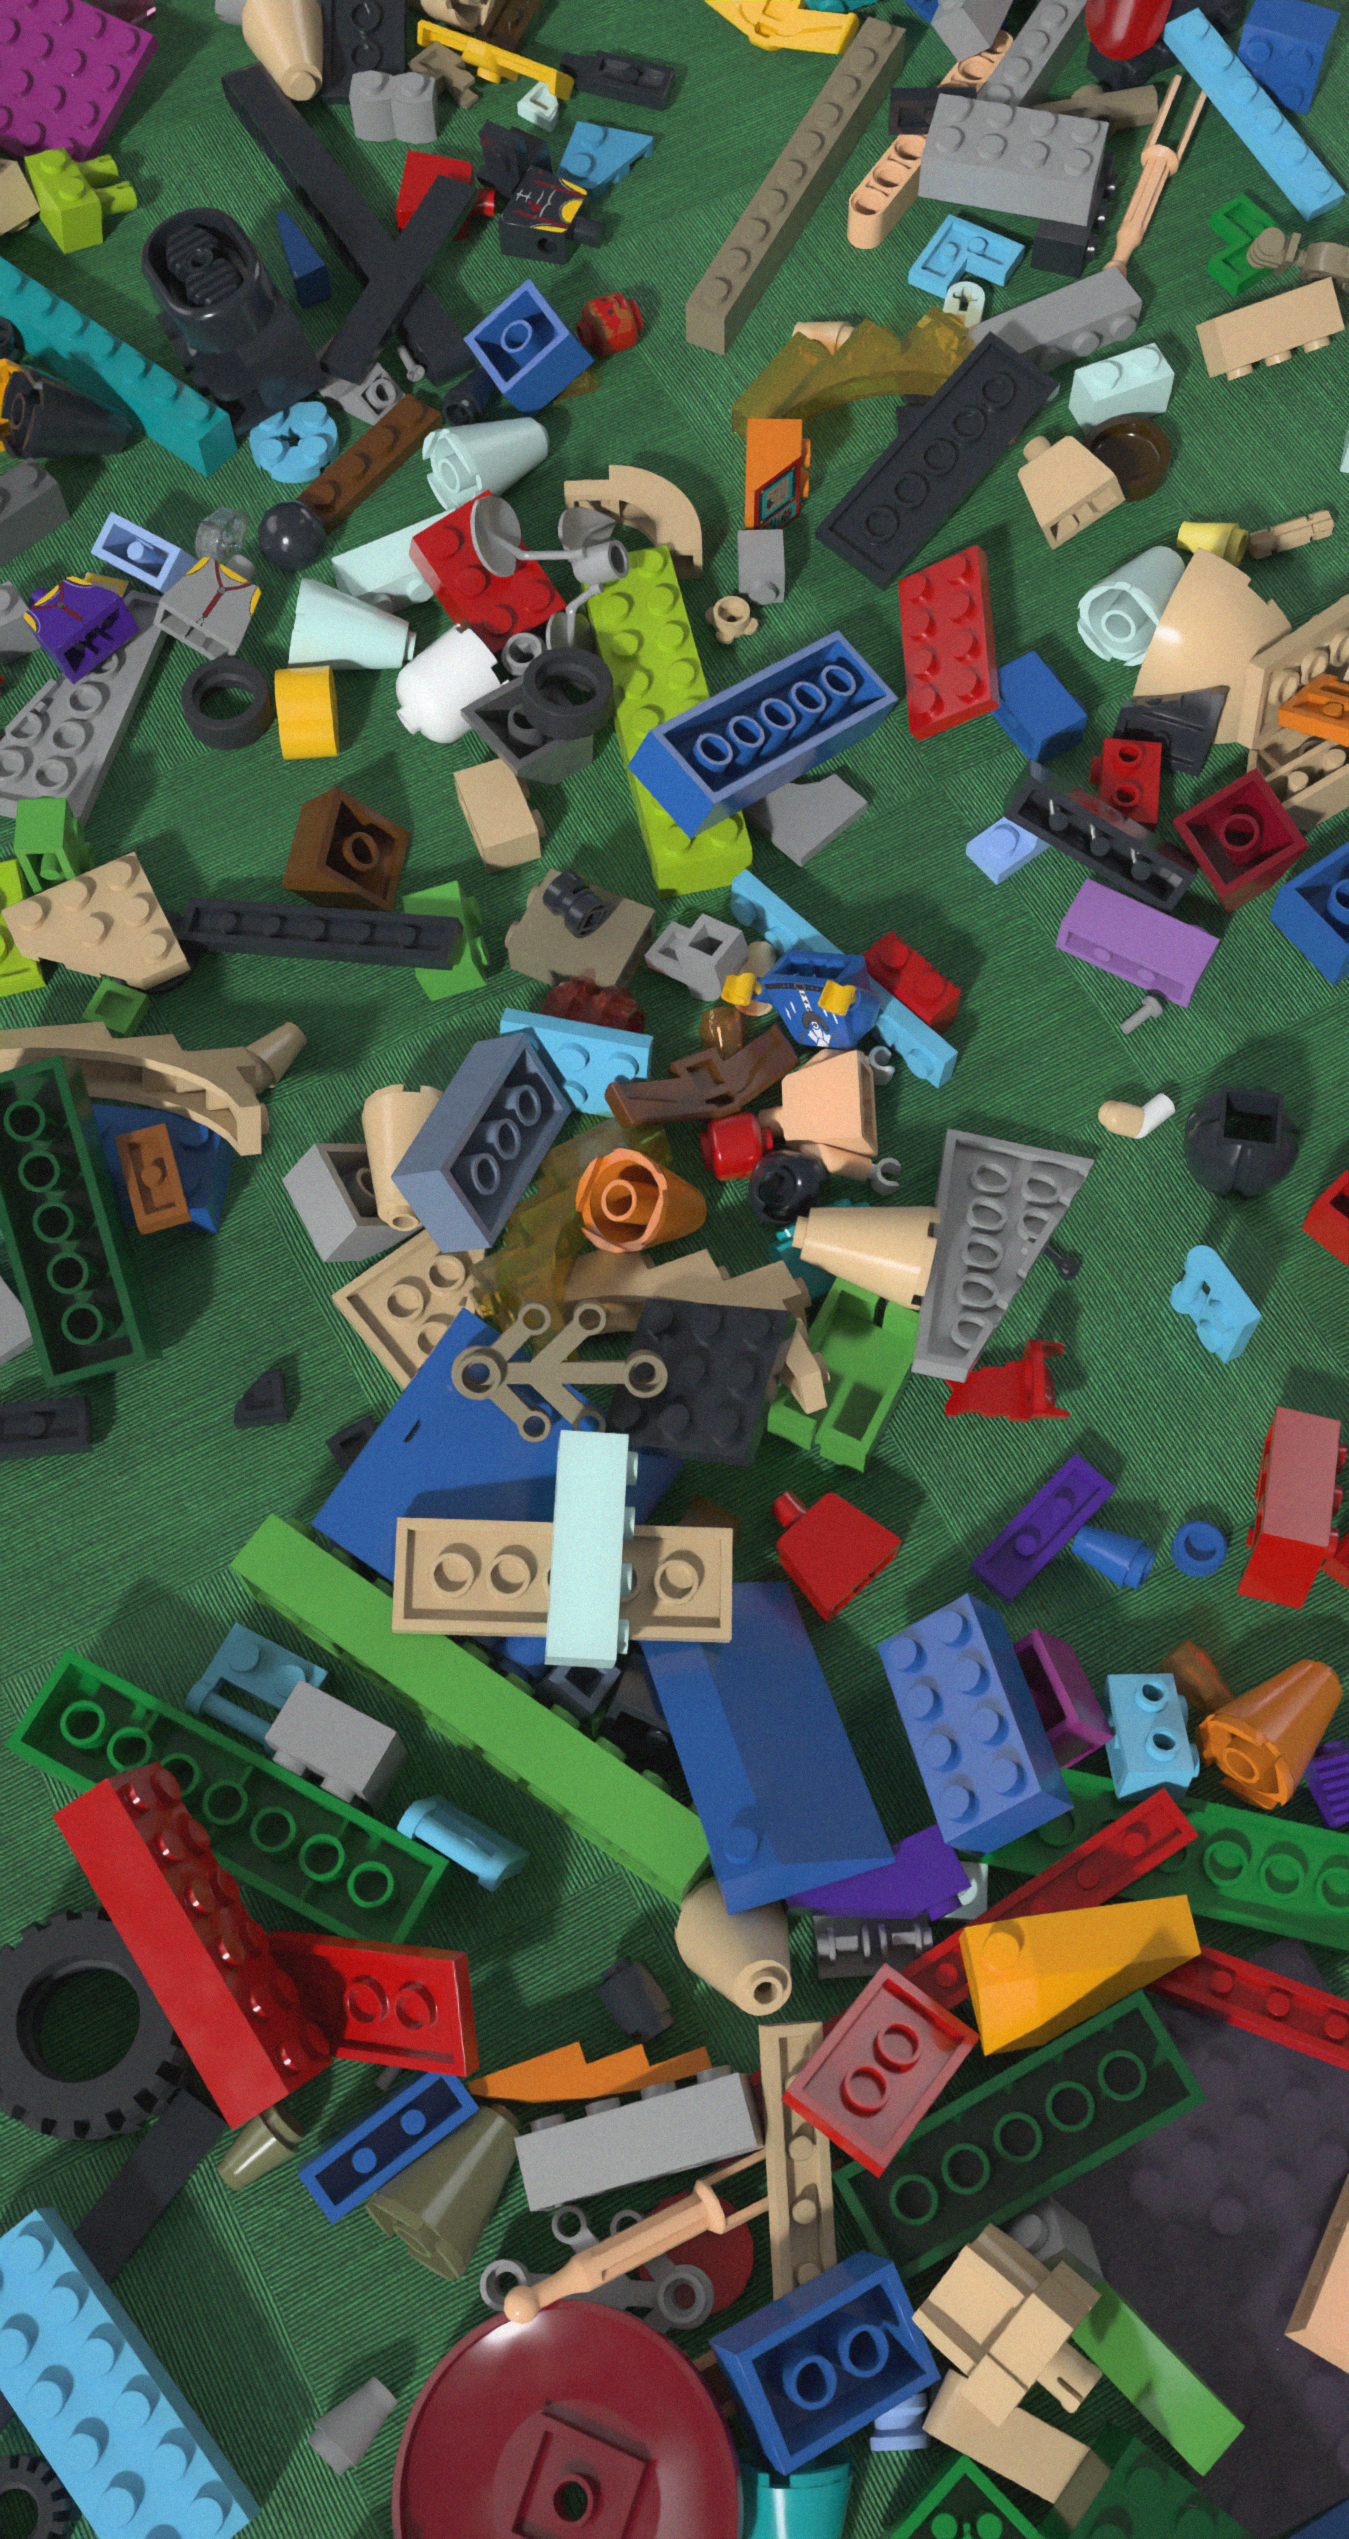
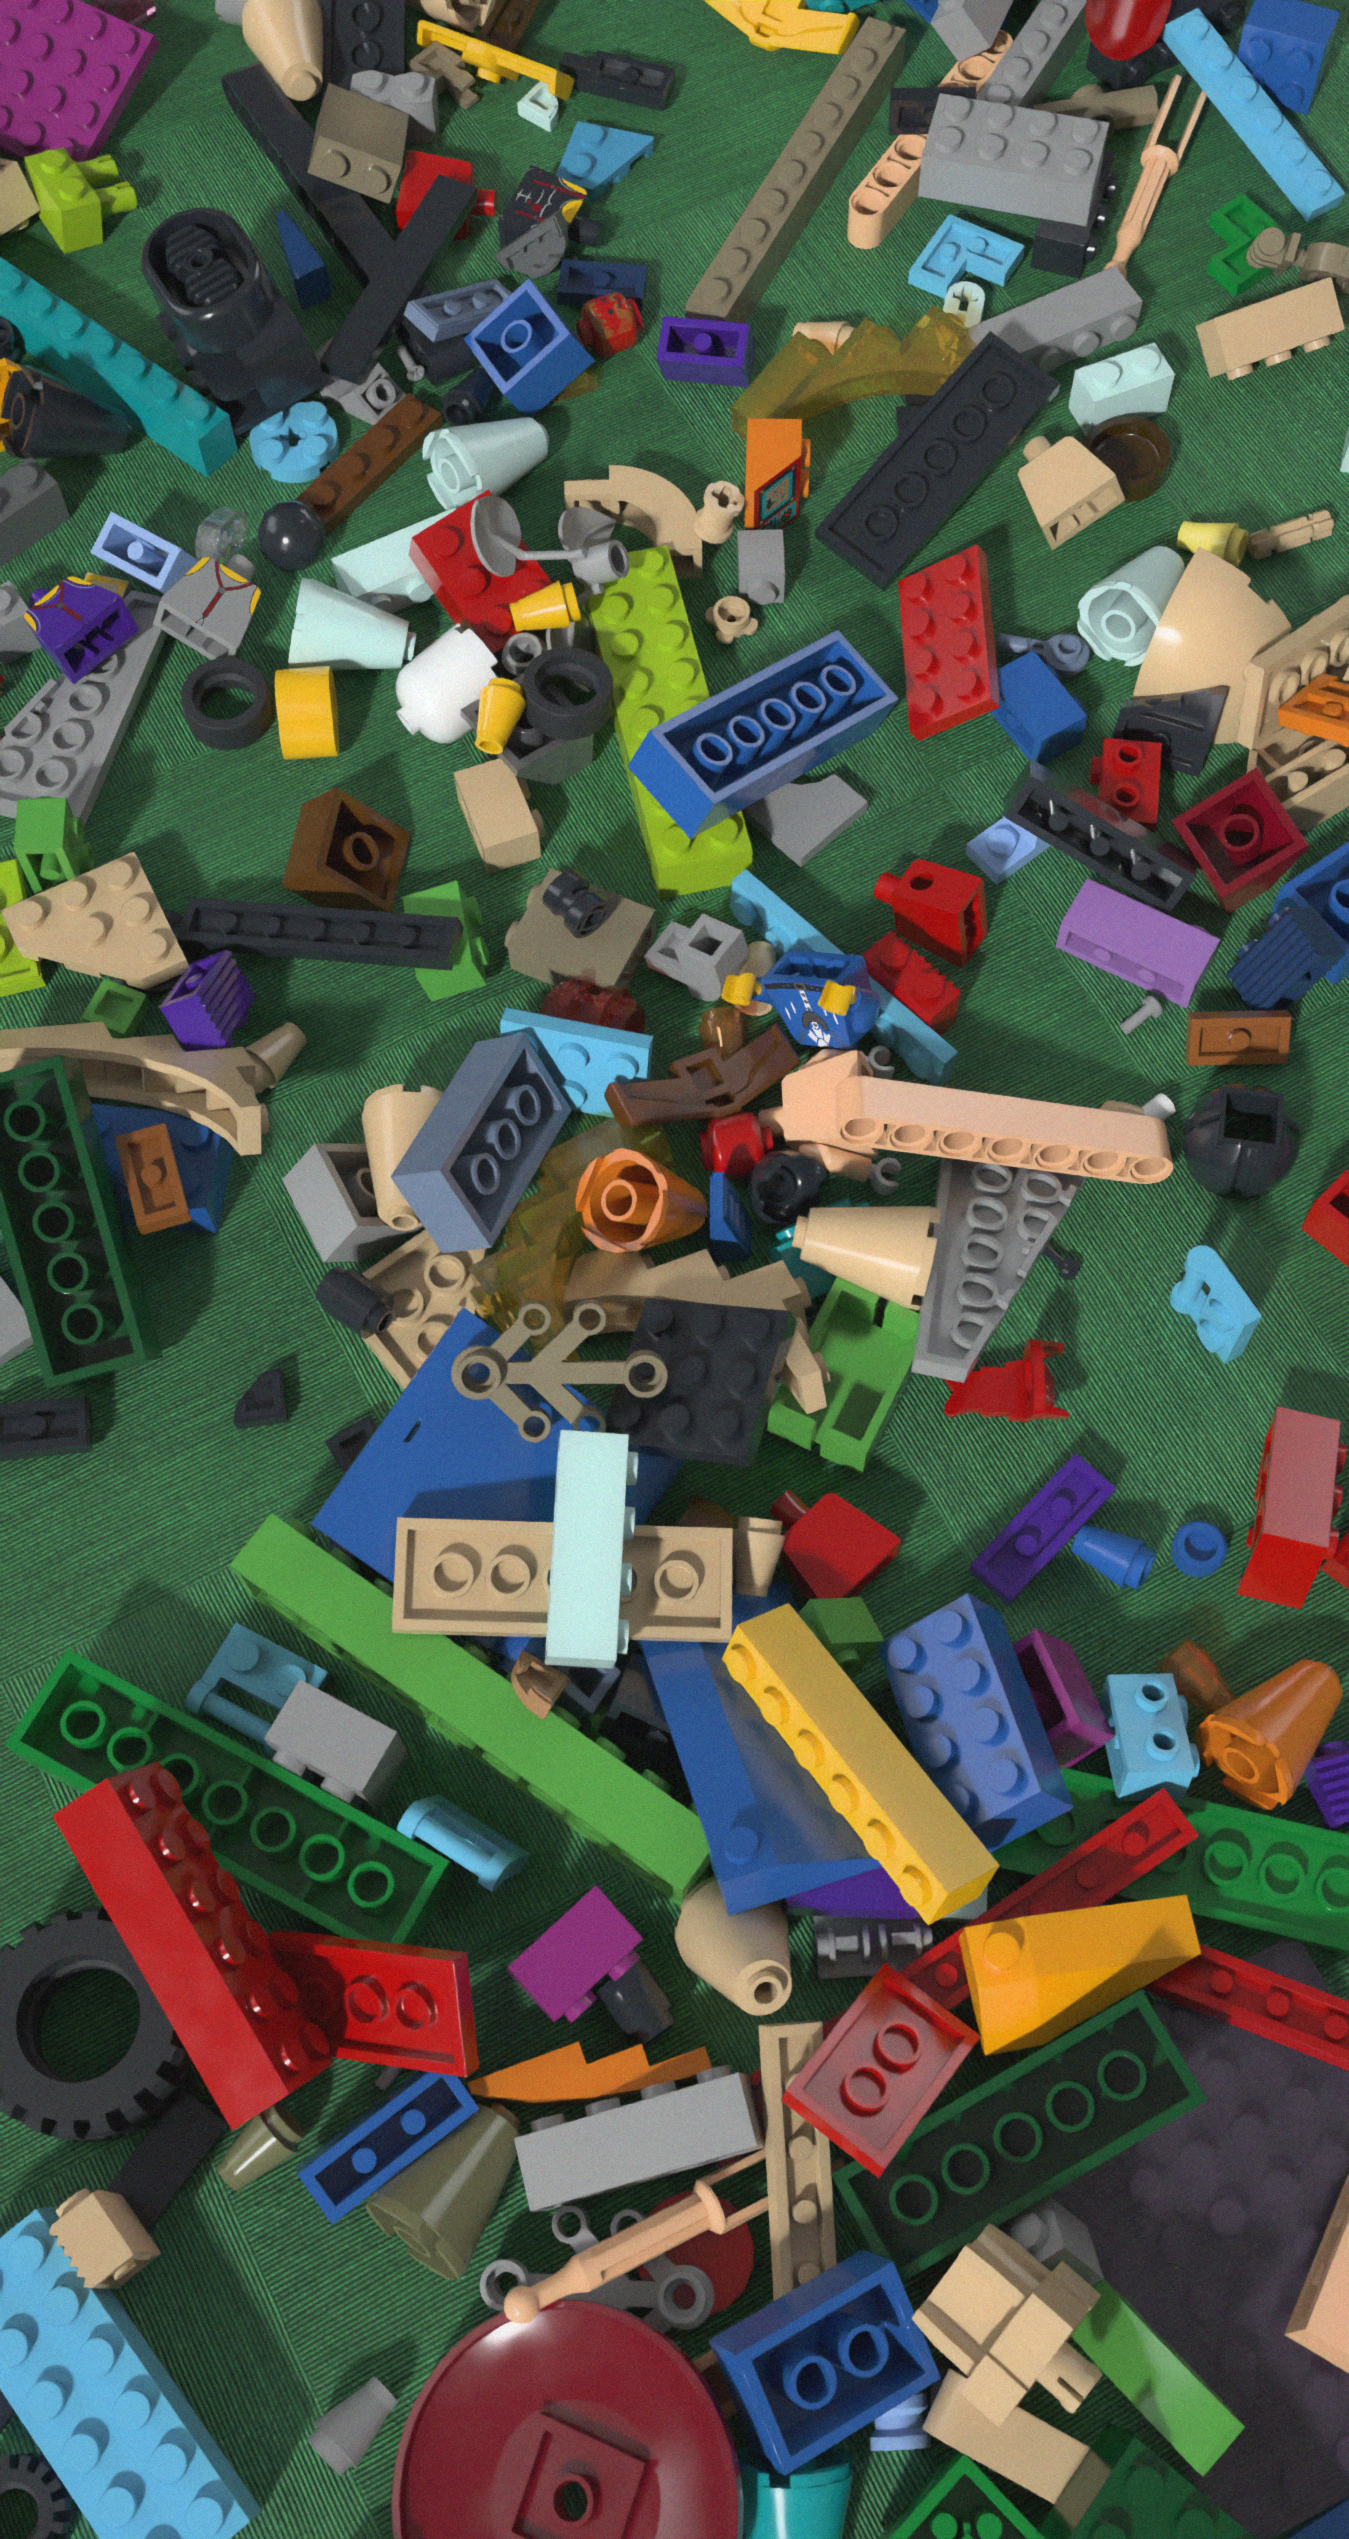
black brick [476,120,553,199] -> none
none -> tan brick [49,2188,161,2289]
none -> dark purple brick [159,950,257,1052]
none -> dark tan brick [307,83,409,204]
none -> black brick [315,1266,396,1339]
none -> sand blue tile [404,279,512,342]
none -> yellow cone [475,678,526,754]
none -> dark grey tile [494,210,569,278]
none -> magenta slope [508,1886,643,2023]
none -> yellow cone [509,581,581,632]
none -> medium nougat tile [511,1651,570,1720]
none -> dark blue plate [557,259,647,311]
none -> dark purple brick [656,316,756,387]
none -> tan bush [693,481,745,544]
none -> blue slope [710,1172,751,1261]
none -> yellow brick [722,1603,1000,1925]
none -> tan cone [733,1516,786,1597]
none -> bright green brick [798,1597,884,1676]
none -> light nougat beam [834,1076,1174,1184]
none -> red torso [874,859,988,969]
none -> sand blue plate [996,633,1089,678]
none -> dark orange plate [1185,1010,1292,1066]
none -> dark blue brick [1227,907,1345,1011]

